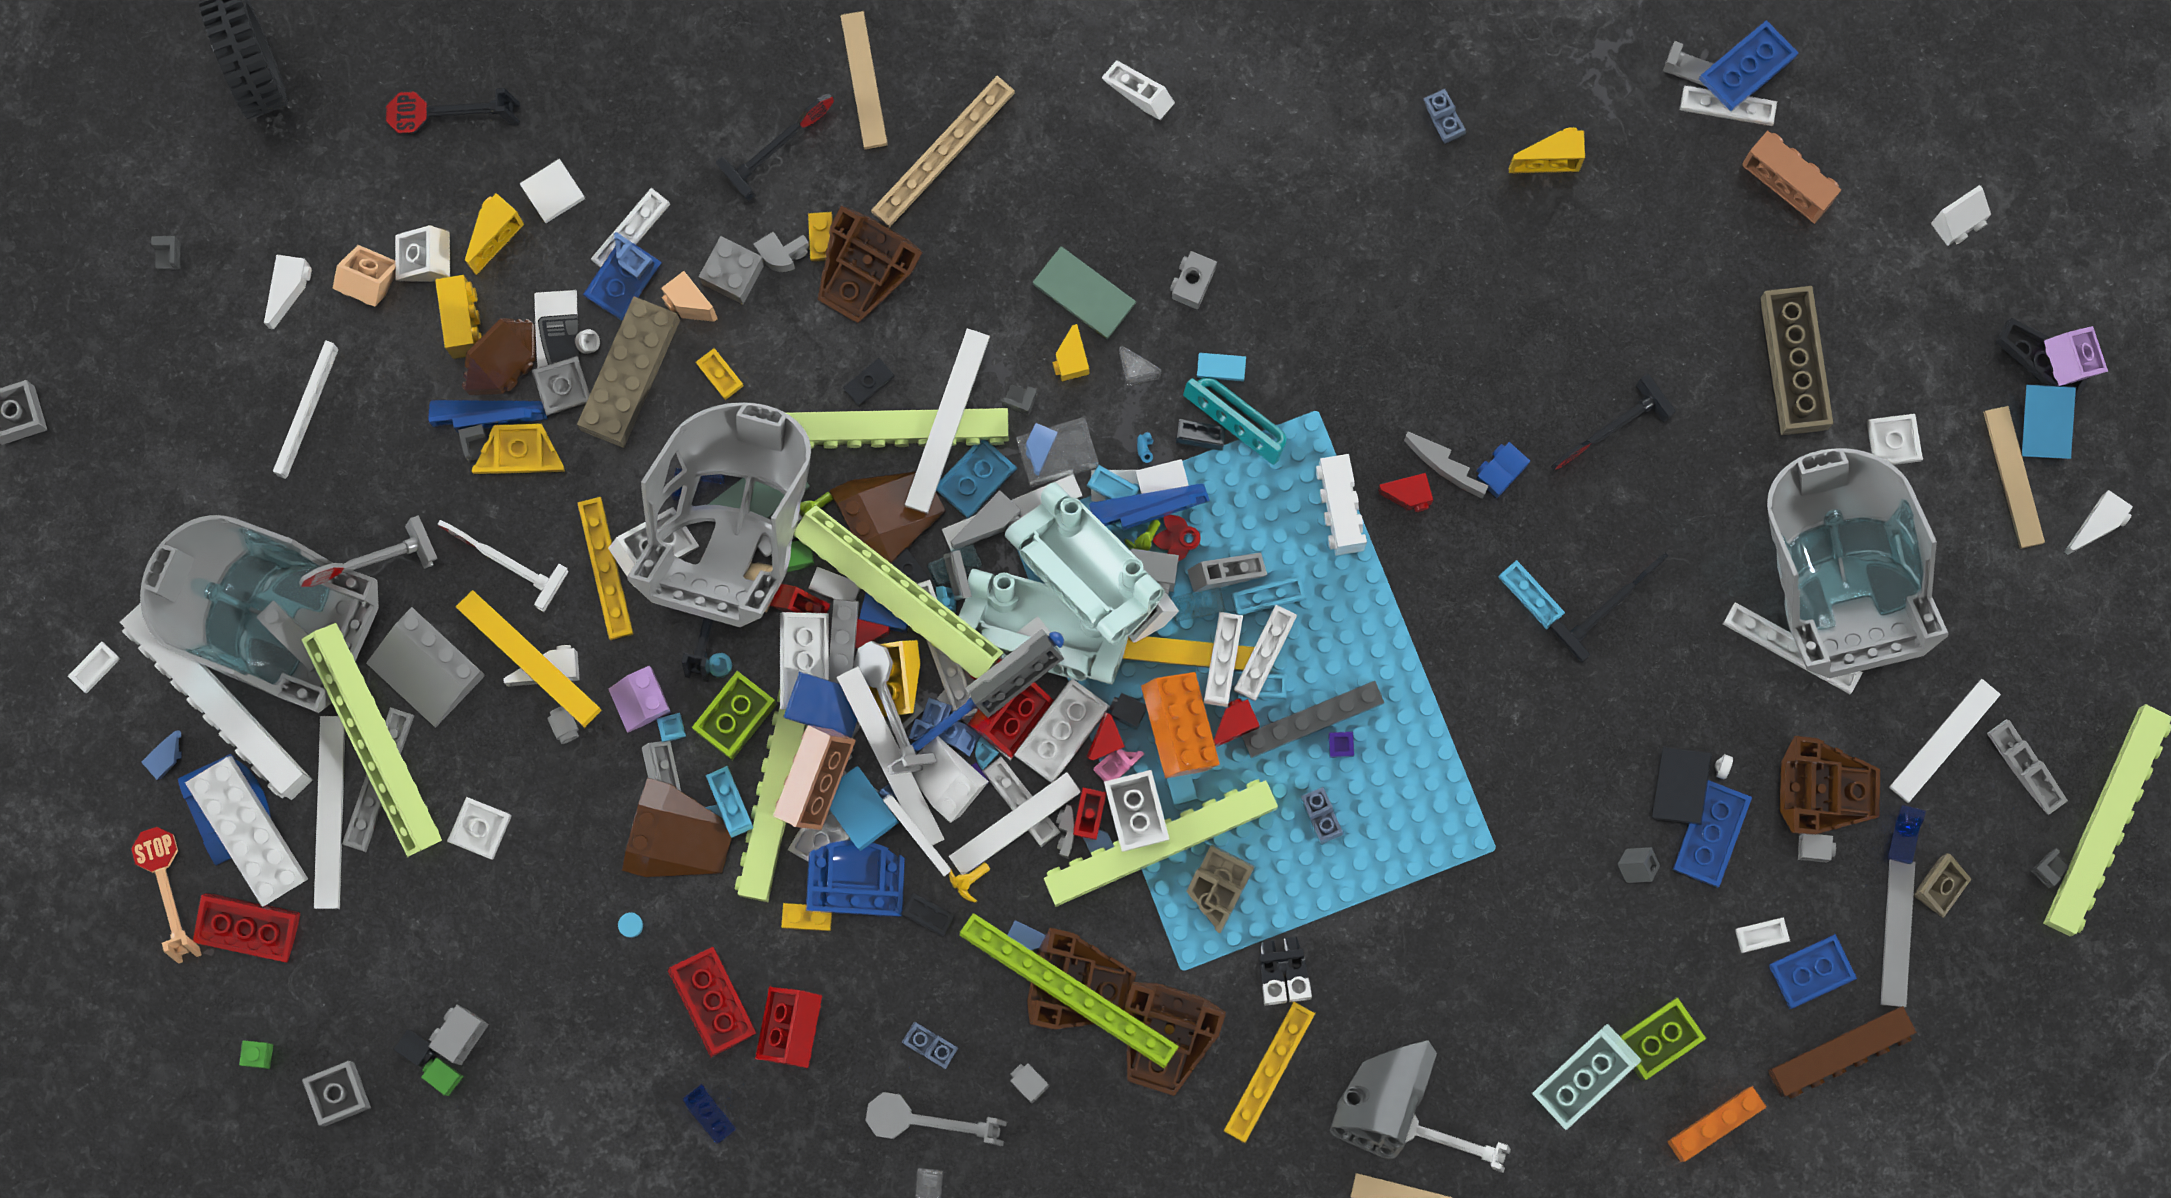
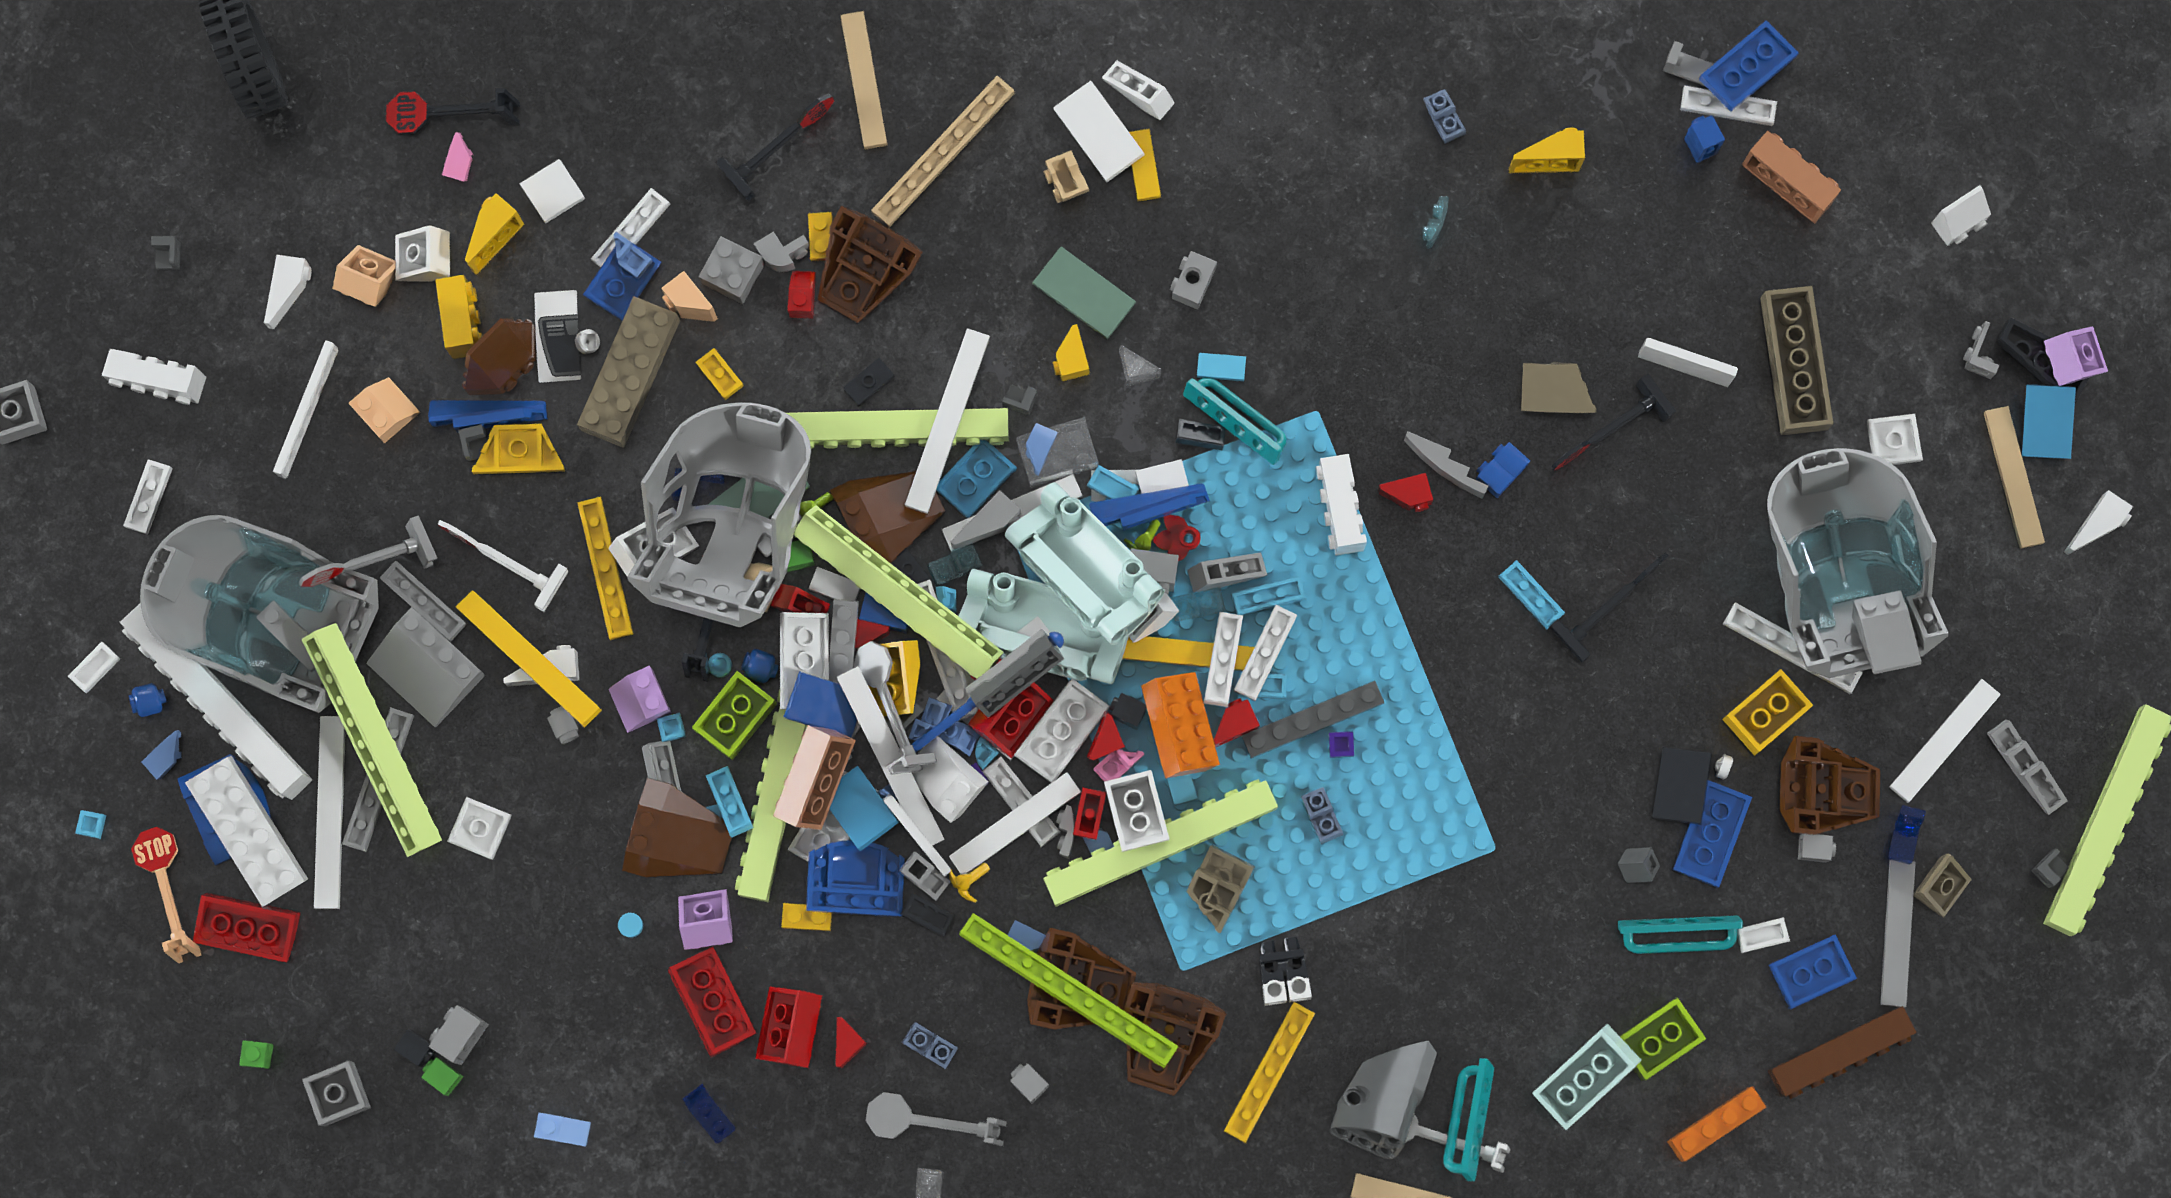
light grey tile [532,356,590,416] -> none
light grey tile [944,550,972,600] -> none
dark azure arm [1137,432,1154,463] -> none
none -> medium azure tile [75,810,107,839]
none -> white wedge [102,349,206,405]
none -> white plate [123,459,172,535]
none -> blue head [128,683,166,717]
none -> light nougat slope [349,378,420,444]
none -> light grey plate [380,561,467,642]
none -> bright pink slope [442,132,473,181]
none -> light blue slope [534,1113,591,1146]
none -> lavender slope [678,889,733,950]
none -> blue head [741,649,778,684]
none -> red slope [787,271,816,319]
none -> red slope [836,1017,867,1068]
none -> light grey brick [899,852,951,900]
none -> tan cylinder [1044,151,1089,203]
none -> white tile [1053,81,1145,182]
none -> yellow tile [1129,129,1161,201]
none -> clear light blue slope [1423,196,1449,248]
none -> teal piece [1444,1058,1494,1181]
none -> dark tan slope [1521,362,1596,413]
none -> teal piece [1618,916,1743,954]
none -> white tile [1638,338,1738,387]
none -> blue brick [1684,115,1725,163]
none -> yellow brick [1722,669,1813,756]
none -> light grey slope [1852,590,1921,674]
none -> light grey bracket [1963,321,1999,379]

